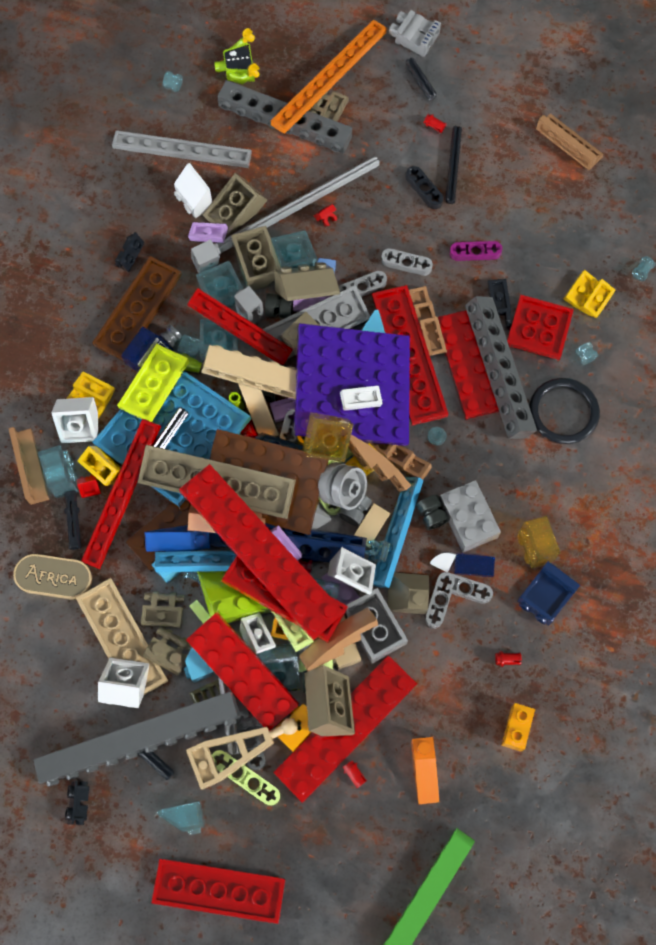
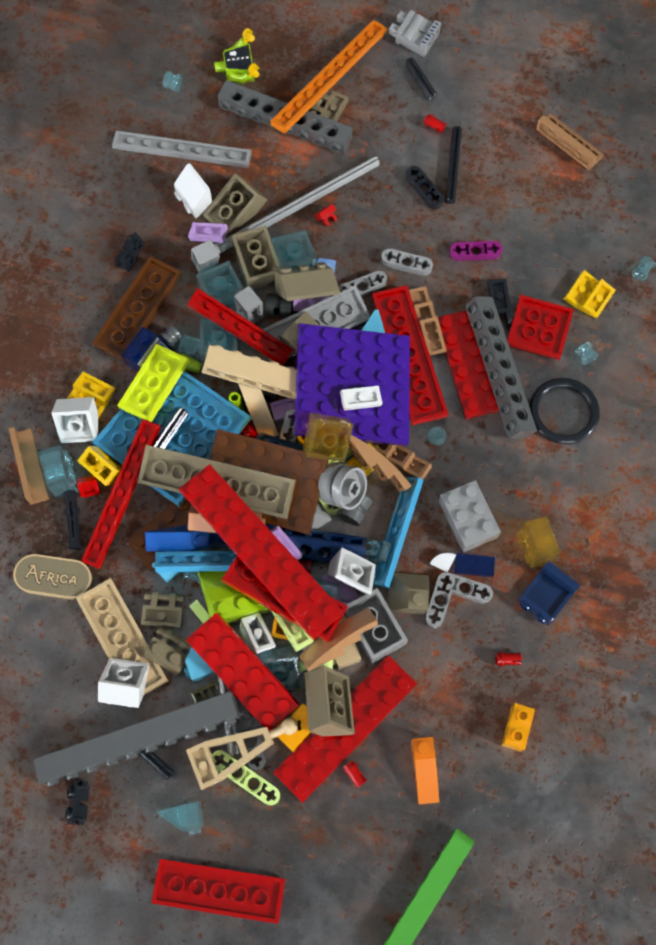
tan slope [354,503,391,547] -> none
pearl dark grey wheel [416,495,450,530] -> none

